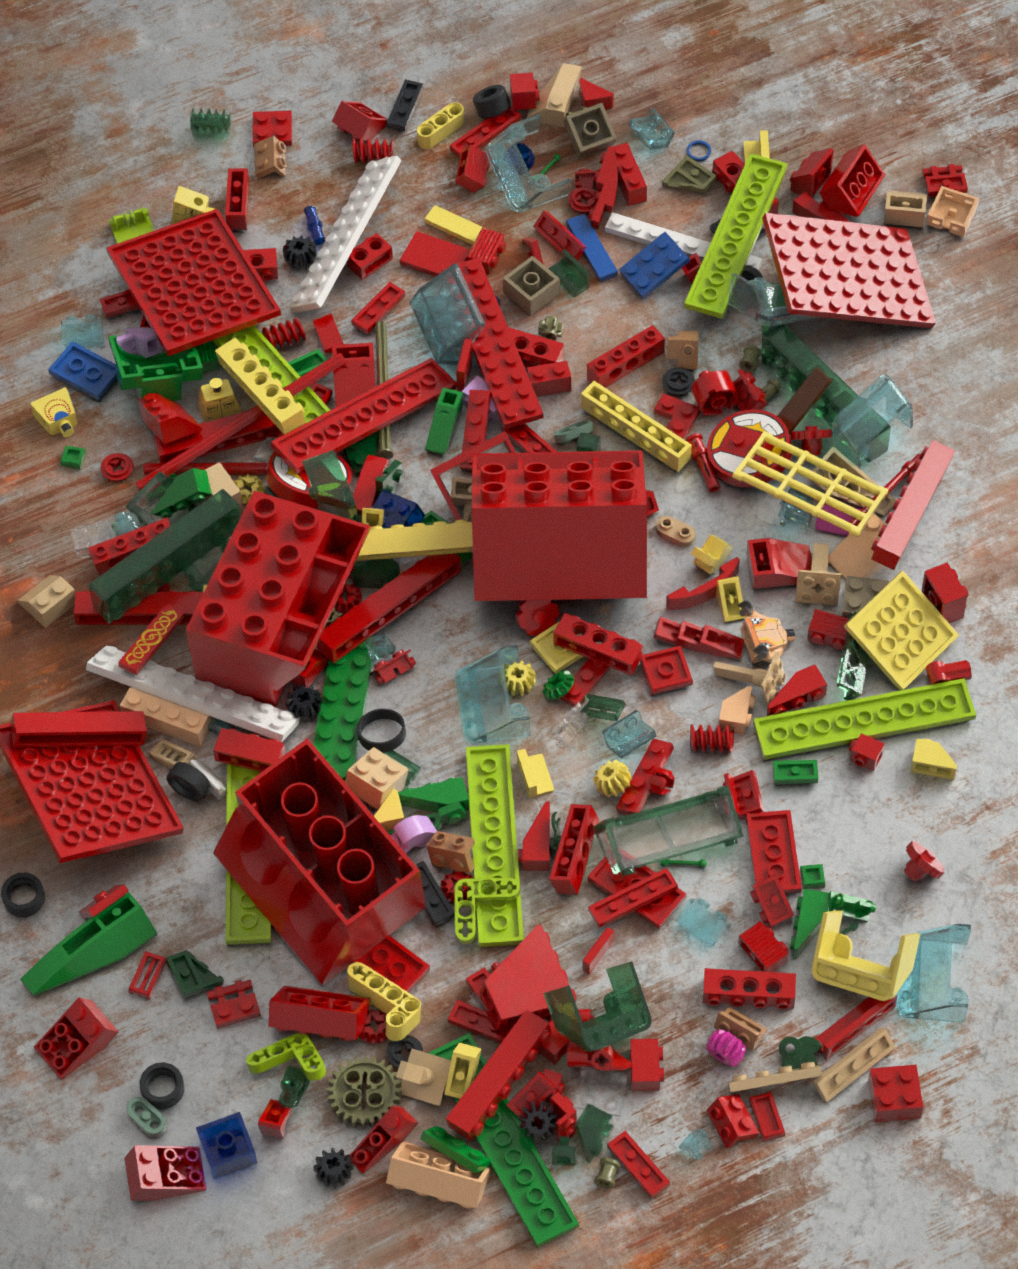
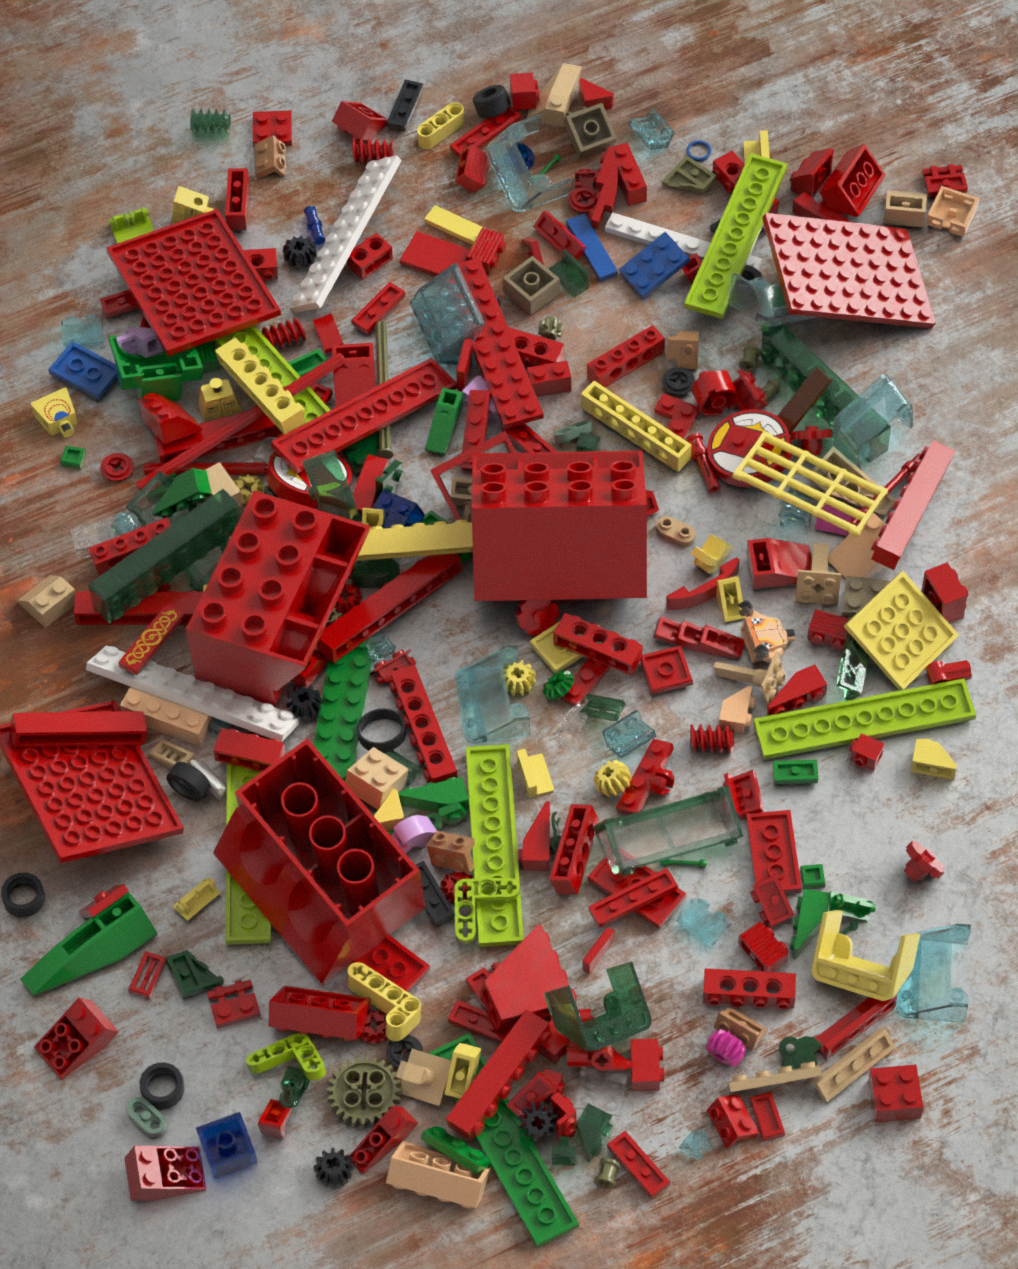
none -> light yellow hinge [173,878,221,921]
none -> red brick [388,664,458,783]

